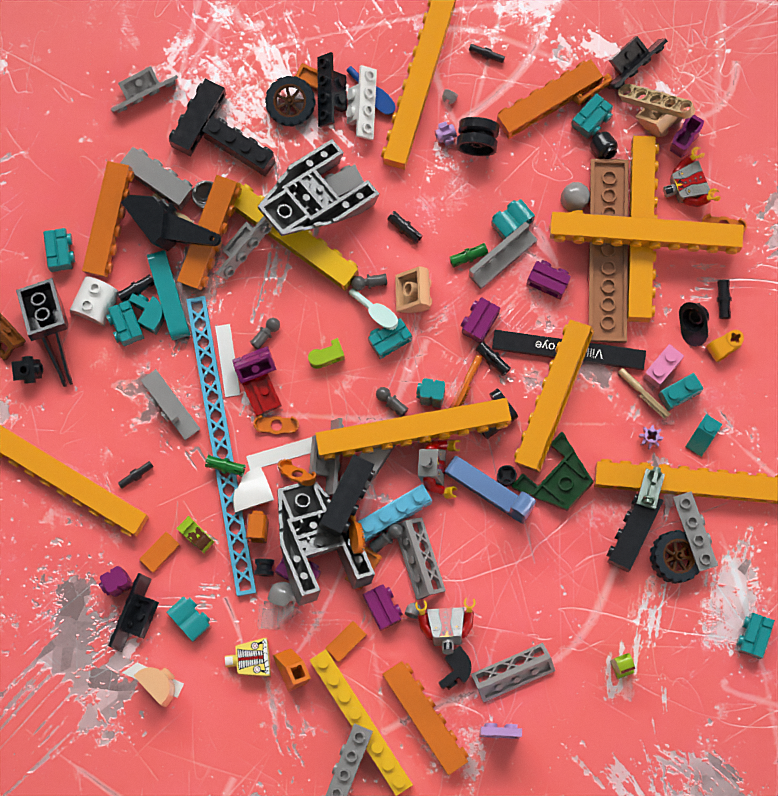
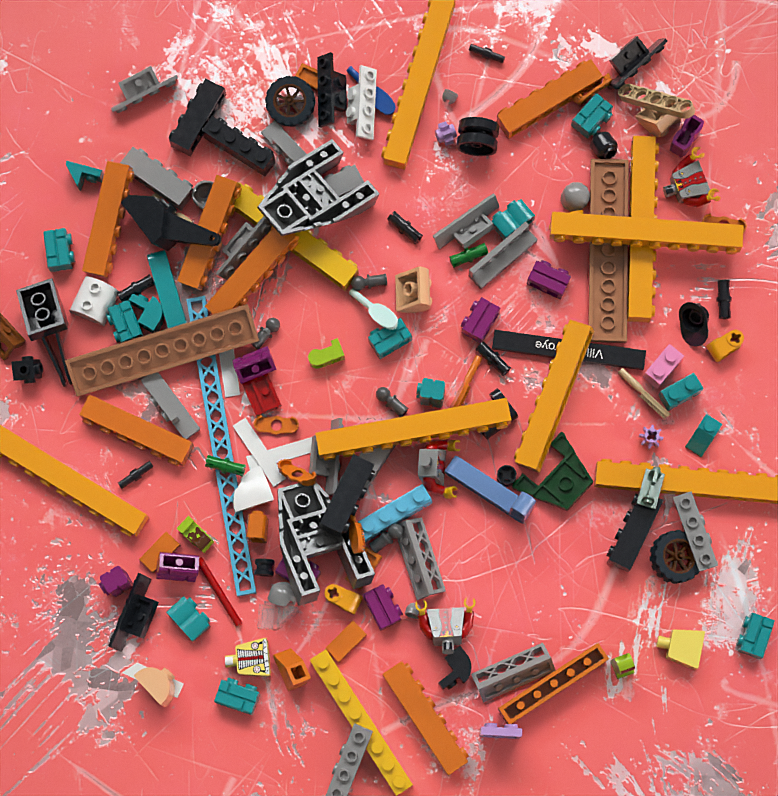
none -> nougat plate [65,304,259,397]
none -> teal slope [66,161,104,191]
none -> orange brick [79,394,194,467]
none -> magenta brick [156,552,199,582]
none -> red bar [199,557,243,627]
none -> orange brick [204,228,300,314]
none -> teal brick [214,678,260,716]
none -> white sticker [233,418,286,487]
none -> light grey bracket [261,120,322,176]
none -> light orange piece [325,584,363,615]
none -> light grey bracket [433,193,500,249]
none -> orange brick [498,643,609,724]
none -> light yellow torso [656,629,705,670]

